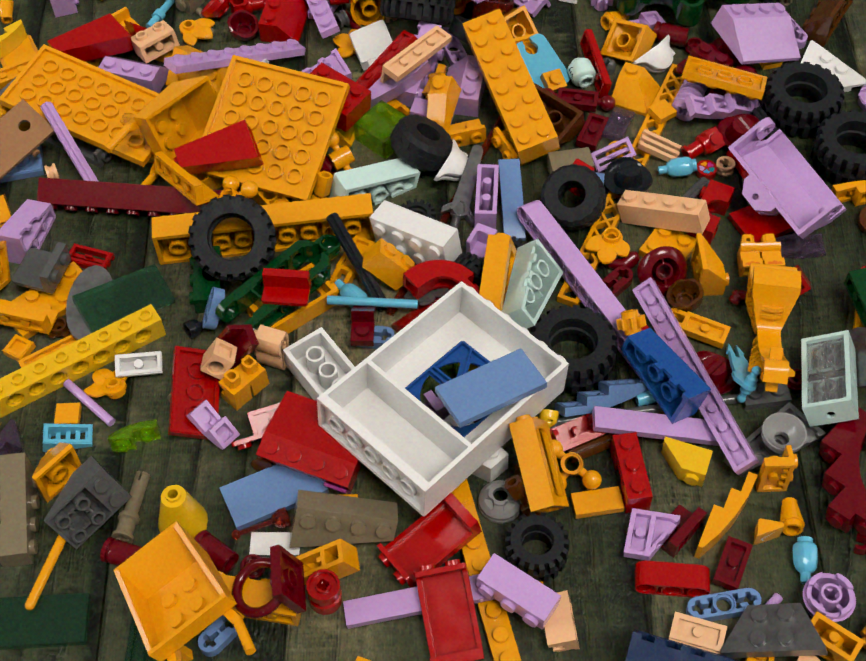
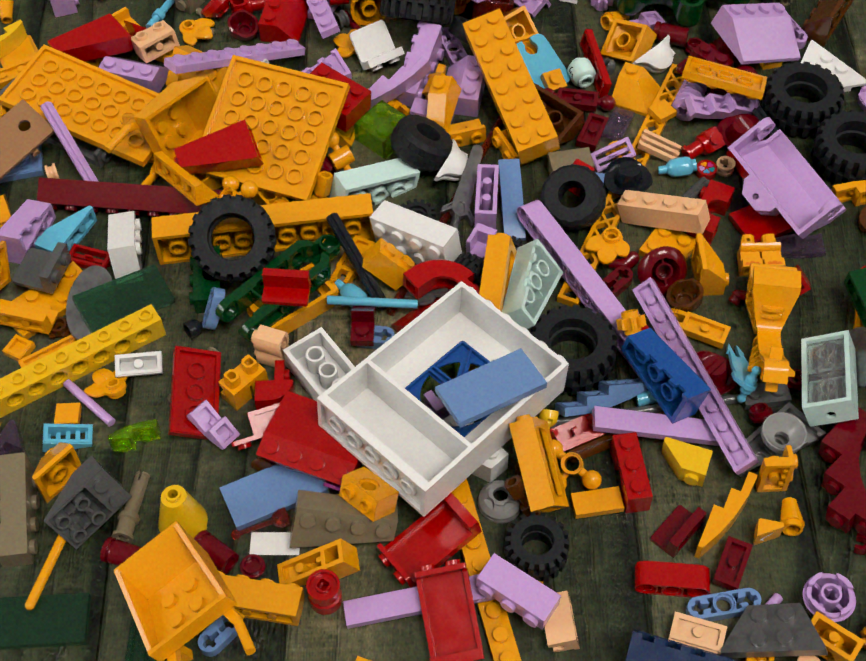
light nougat brick [200,337,237,380] -> none
dark red panel [217,324,259,369] -> none
dark red tile [232,545,306,618] -> none
red tile [356,30,417,89] -> none
light nougat panel [380,25,452,83] -> none
lavender wing [624,508,680,561] -> none
medium azure plant [793,536,818,584] -> none
none -> medium azure slope [34,206,97,252]
none -> white wedge [107,211,143,286]
none -> red brick [254,360,295,410]
none -> light orange brick [339,466,399,522]
none -> dark red plate [749,402,773,424]

